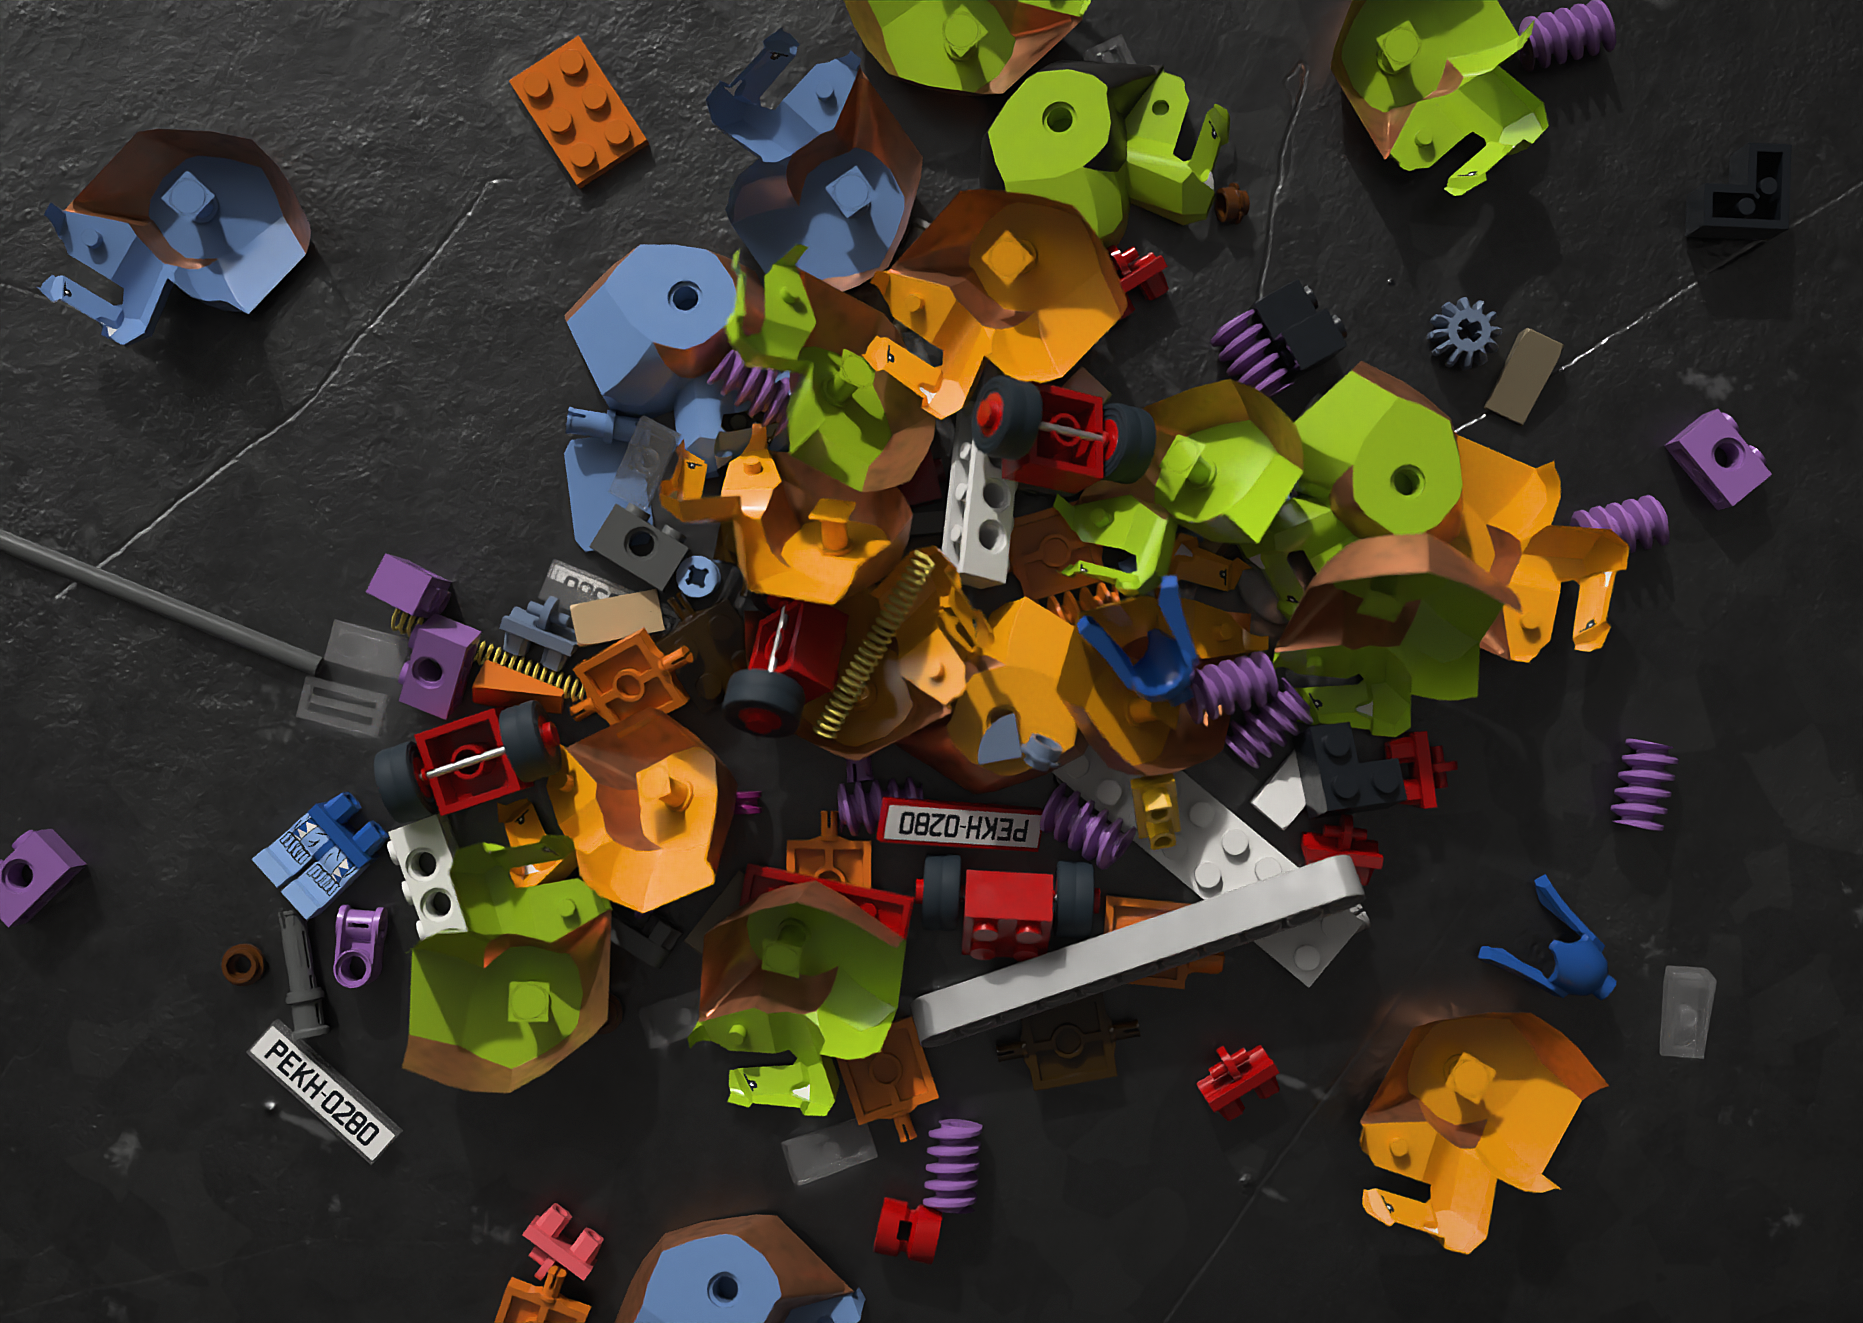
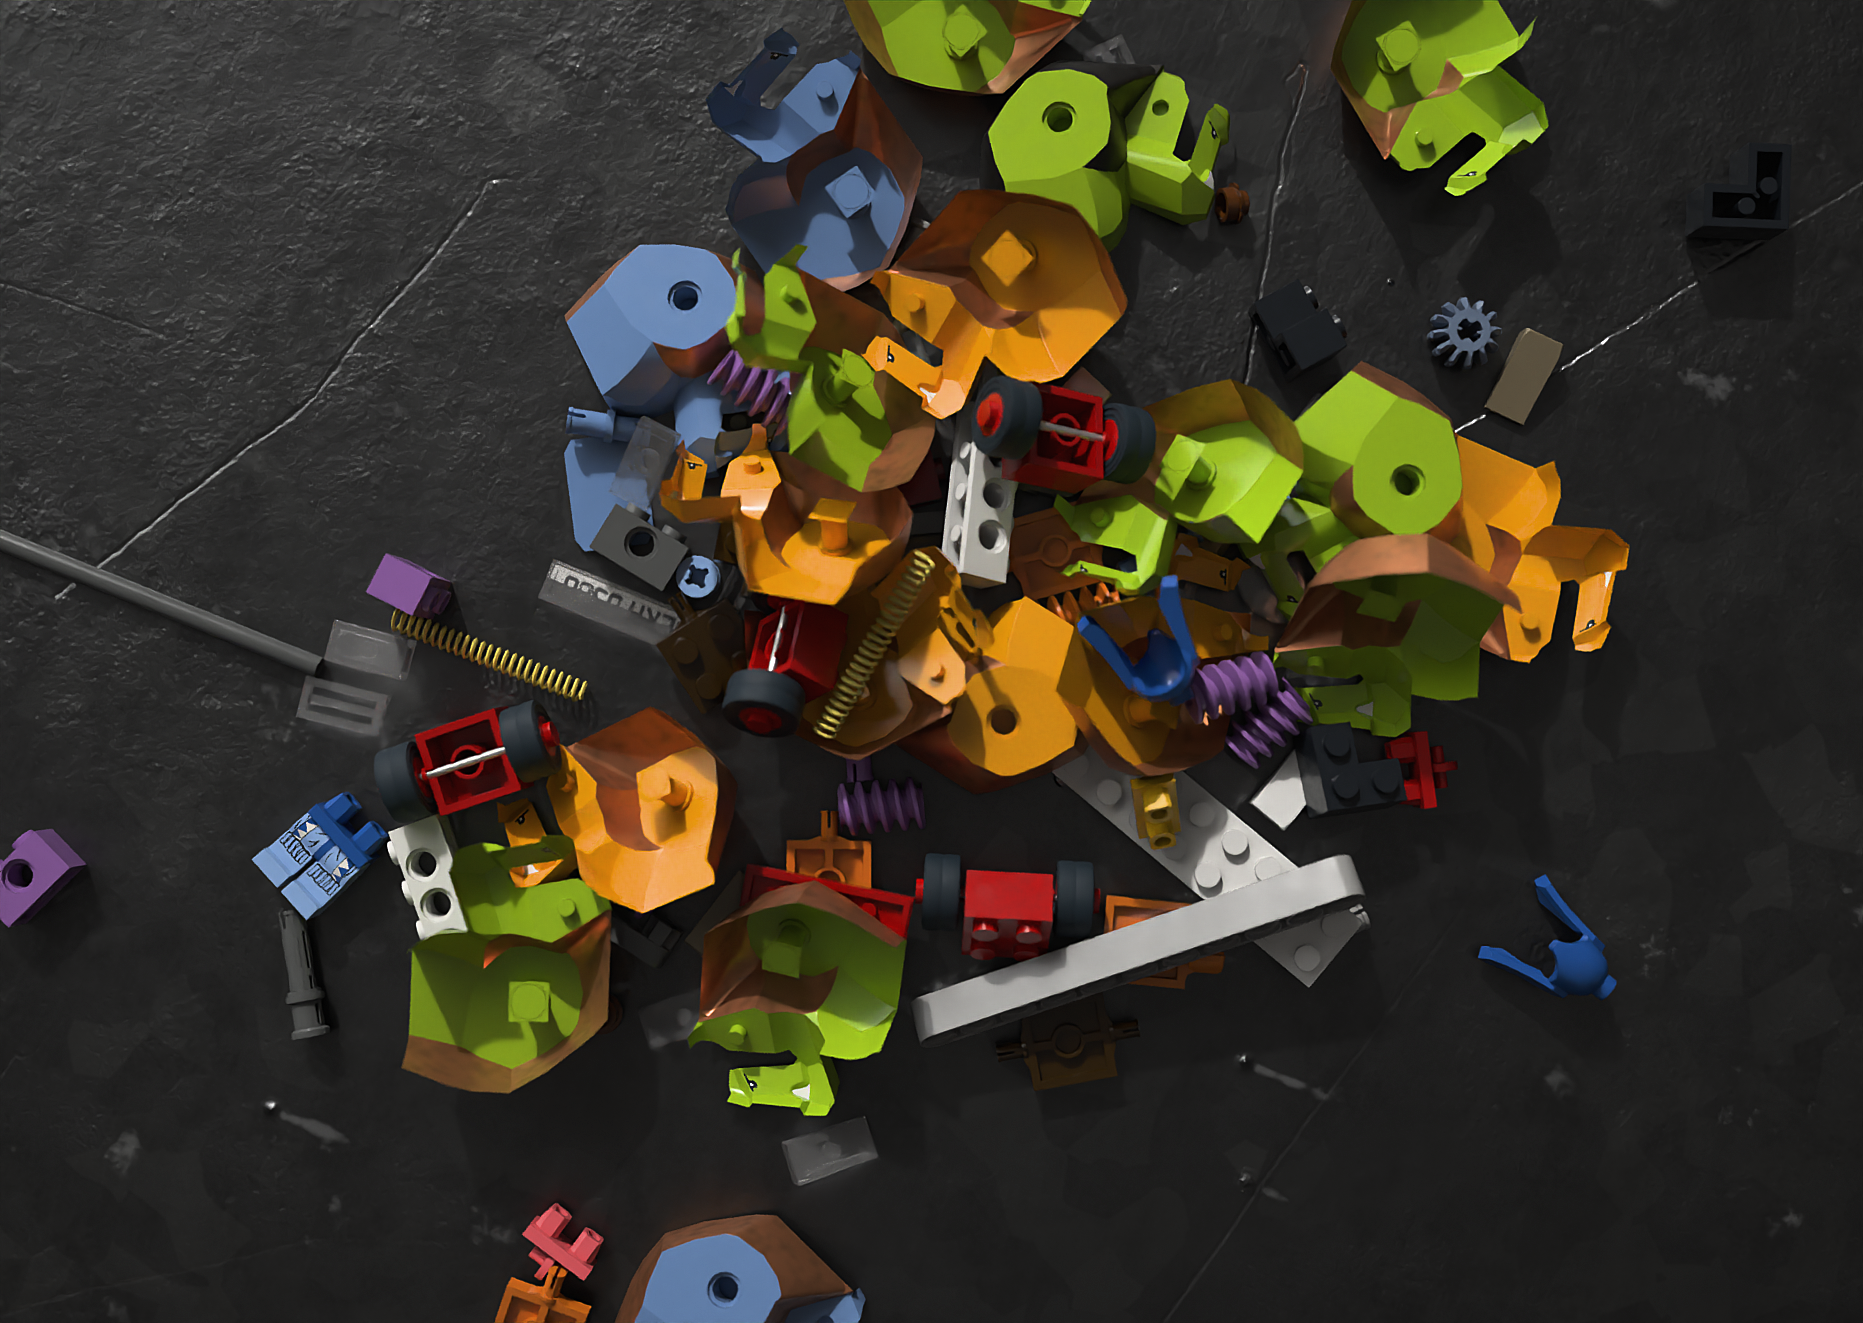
medium blue piece [36,129,311,347] -> none
reddish brown plate [221,943,265,986] -> none
tile [246,1019,403,1165] -> none
medium lavender piece [333,904,388,988] -> none
medium lavender brick [398,613,482,720] -> none
orange slope [472,660,564,714] -> none
sand blue hips [499,596,580,671] -> none
orange plate [509,35,649,189] -> none
orange plate [569,628,693,738] -> none
tan slope [570,589,666,648] -> none
magenta bush [733,791,763,815] -> none
orange plate [836,1015,939,1142] -> none
red wheel [873,1197,943,1265] -> none
tile [876,797,1043,852] -> none
medium lavender piece [923,1119,982,1214] -> none
sand blue tile [978,714,1022,764] -> none
sand blue plate [1021,733,1063,772] -> none
medium lavender piece [1040,782,1137,870] -> none
red hips [1105,245,1169,321] -> none
red hips [1196,1044,1280,1121] -> none
medium lavender piece [1210,309,1294,398] -> none
red hips [1300,814,1384,886] -> none
light orange piece [1360,1013,1609,1254] -> none
medium lavender piece [1518,0,1617,72] -> none
medium lavender piece [1570,495,1669,553] -> none
medium lavender piece [1610,738,1679,831] -> none
clear slope [1659,965,1717,1058] -> none
medium lavender brick [1664,409,1772,510] -> none

